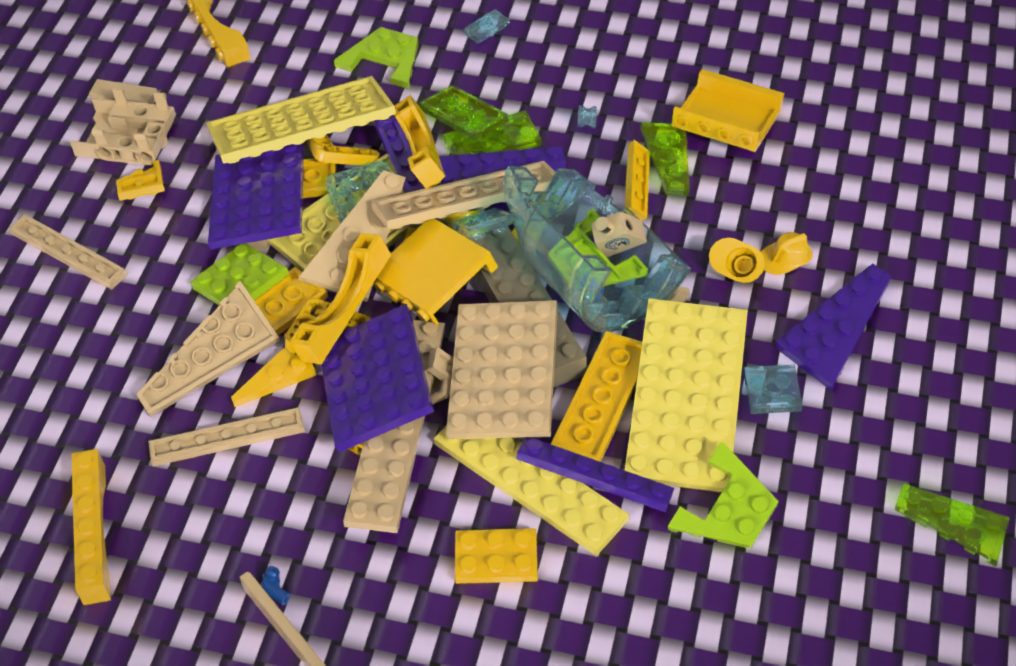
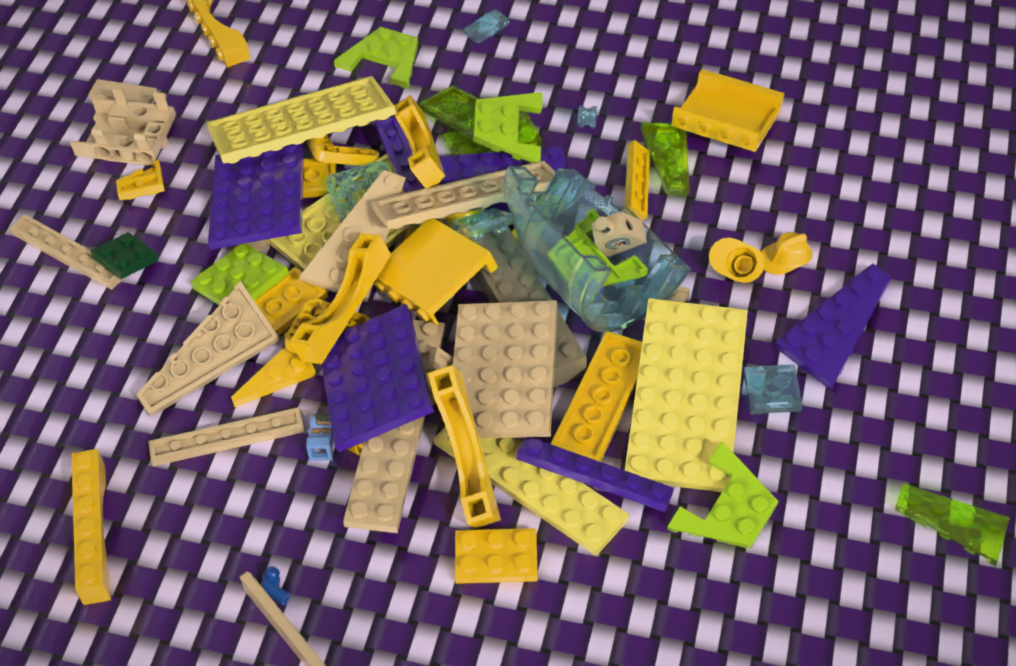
none -> dark green plate [91,232,159,279]
none -> medium blue leg [306,414,334,461]
none -> yellow arch [428,365,501,528]
none -> lime wing [473,92,543,164]

